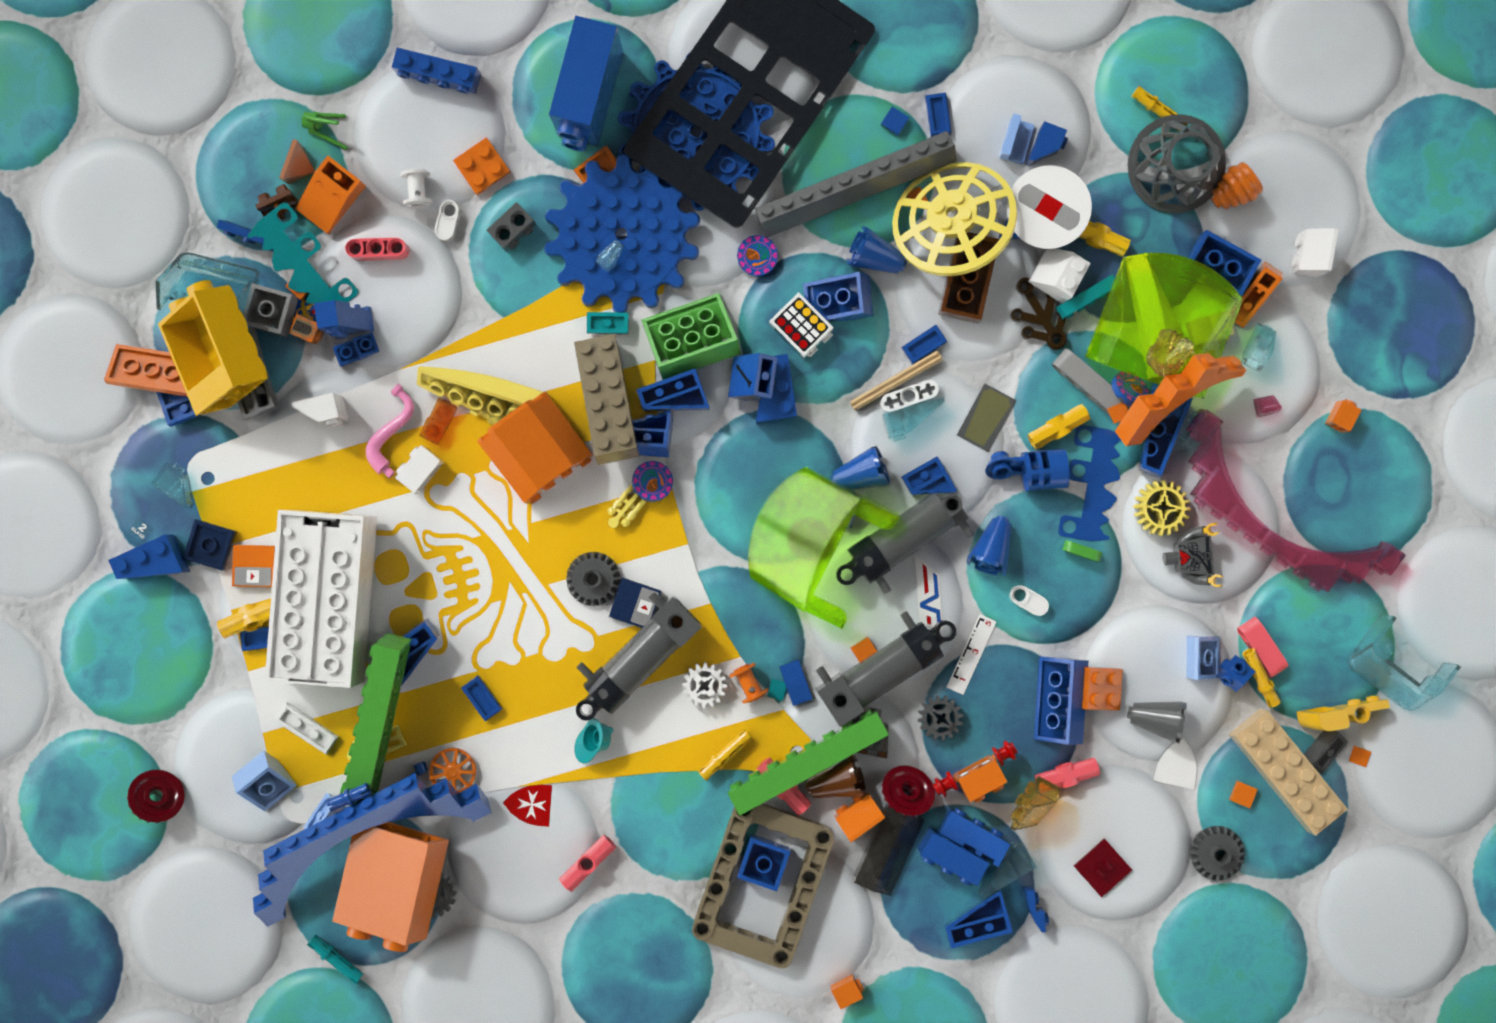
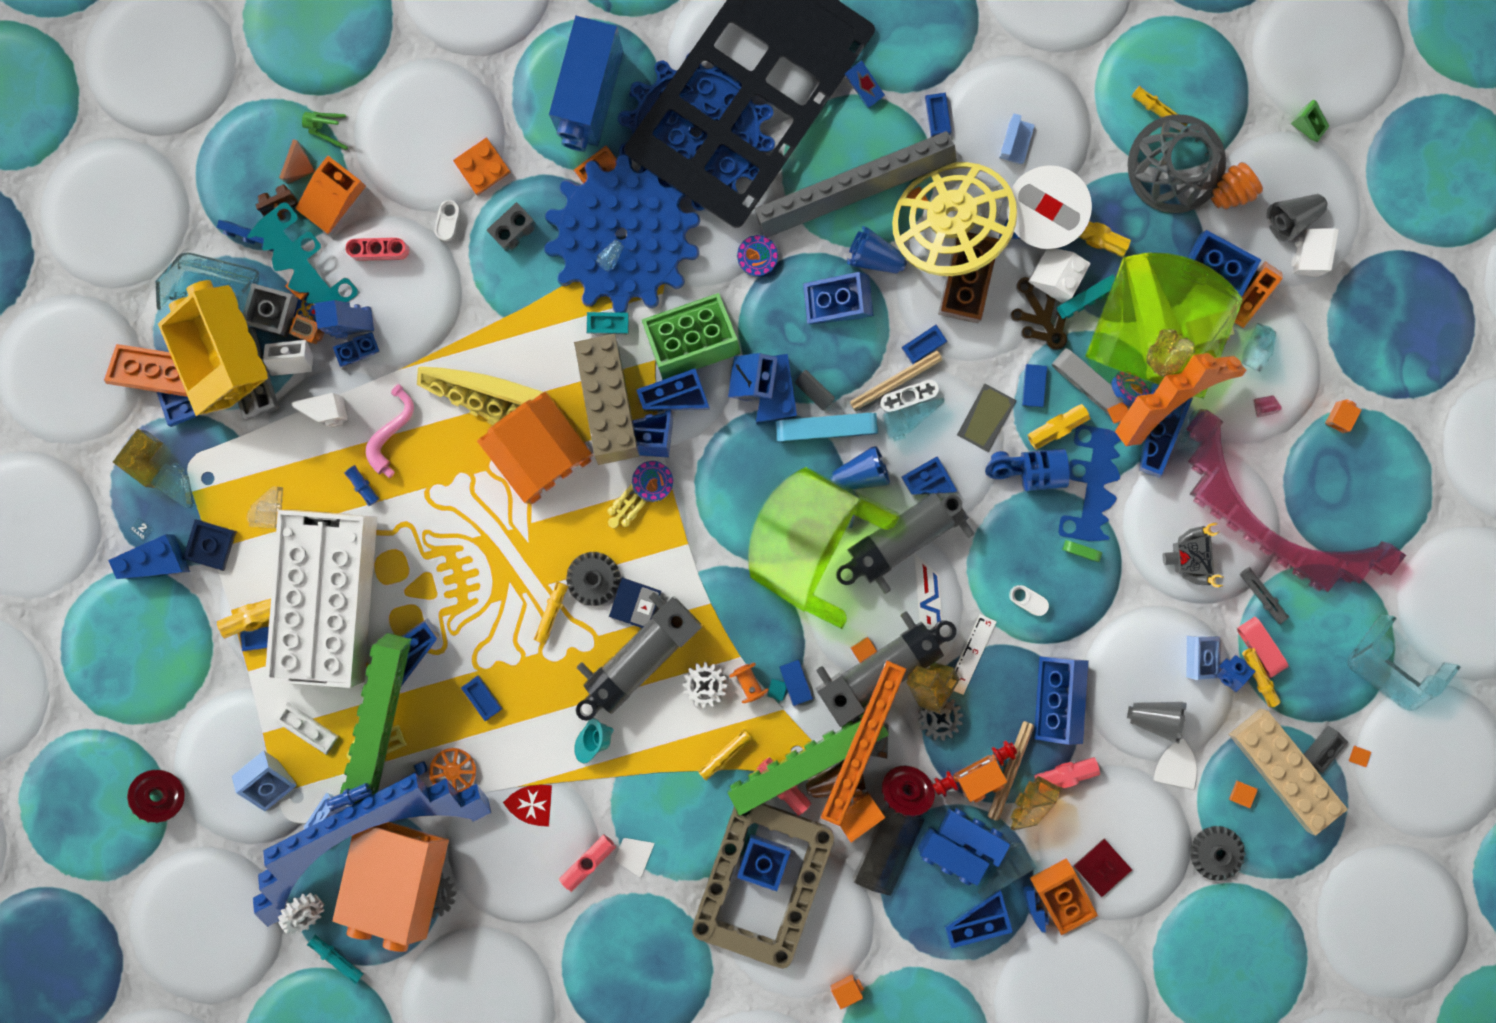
orange tile [232,545,275,587] -> none
blue brick [392,47,481,94] -> none
white brick [395,445,444,494] -> none
white hose [400,169,432,208] -> none
clear orange slope [419,397,458,445] -> none
panel [769,292,834,359] -> none
blue tile [881,106,909,136] -> none
blue cone [966,516,1012,576] -> none
blue slope [1026,121,1068,166] -> none
orange plate [1082,667,1123,710] -> none
light yellow gear [1133,480,1191,536] -> none
yellow plate [1296,695,1390,731] -> none
none -> clear yellow brick [113,429,167,488]
none -> clear slope [247,486,283,528]
none -> white brick [263,340,314,376]
none -> white gear [278,893,324,935]
none -> blue pin [344,465,380,506]
none -> yellow pin [533,581,569,644]
none -> white sticker [615,838,655,878]
none -> medium azure beam [776,413,878,442]
none -> dark grey slope [795,370,835,411]
none -> orange tile [820,660,906,826]
none -> blue tile [844,61,885,108]
none -> clear yellow brick [906,662,960,713]
none -> tan axle [988,721,1034,821]
none -> blue tile [1022,364,1047,408]
none -> orange slope [1030,858,1098,935]
none -> dark grey pin [1239,567,1289,624]
none -> dark grey cone [1266,194,1328,242]
none -> bright green slope [1291,100,1329,142]

